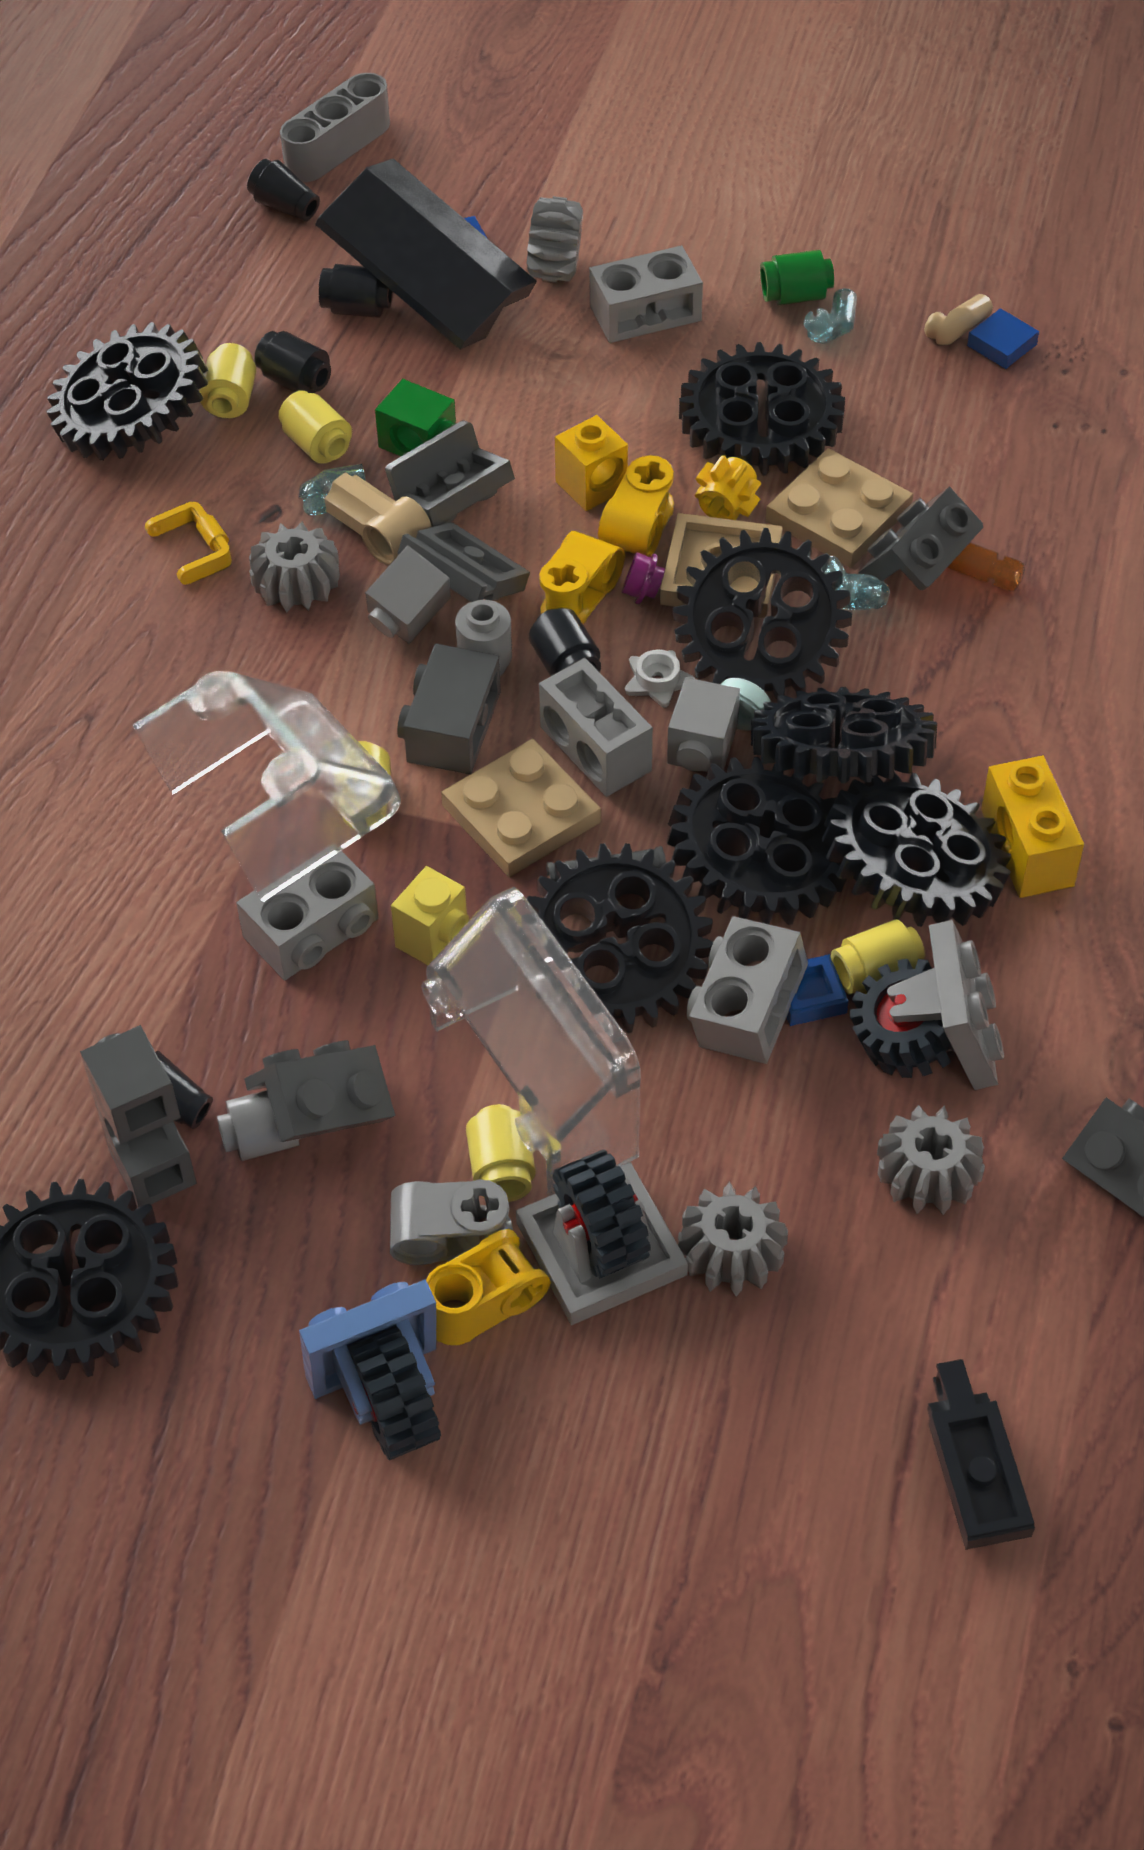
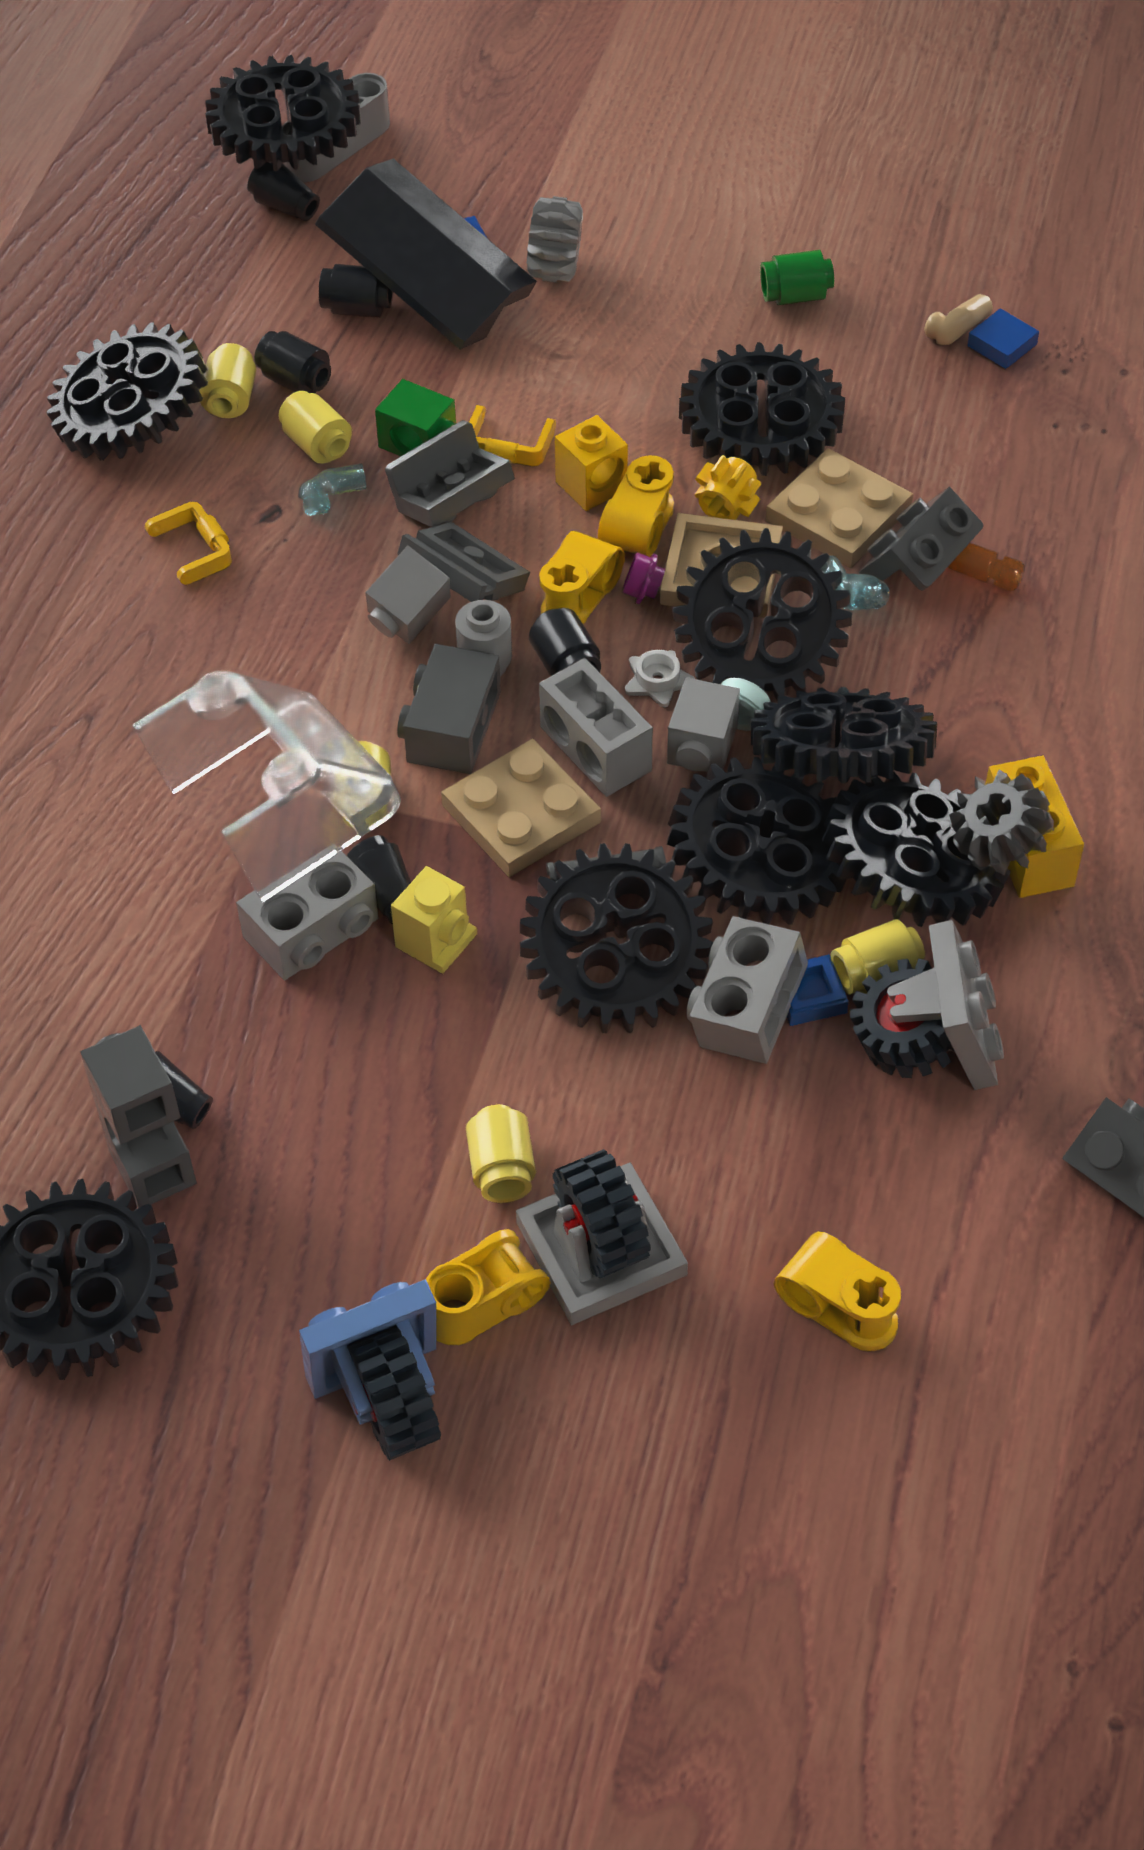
light grey brick [216,1090,306,1161] -> none
dark grey bracket [244,1040,395,1142] -> none
light grey gear [249,521,340,613] -> none
tan piece [324,472,432,565] -> none
light grey piece [390,1179,513,1265] -> none
clear windscreen [421,887,641,1196] -> none
light grey brick [589,245,703,343] -> none
light grey gear [678,1181,788,1297] -> none
clear light blue arm [804,288,857,344] -> none
light grey gear [877,1105,985,1215] -> none
black hinge [927,1359,1035,1550] -> none
none -> black gear [205,55,361,171]
none -> black cone [347,835,411,924]
none -> yellow piece [469,405,556,466]
none -> yellow piece [773,1231,901,1351]
none -> dark grey gear [949,769,1054,875]

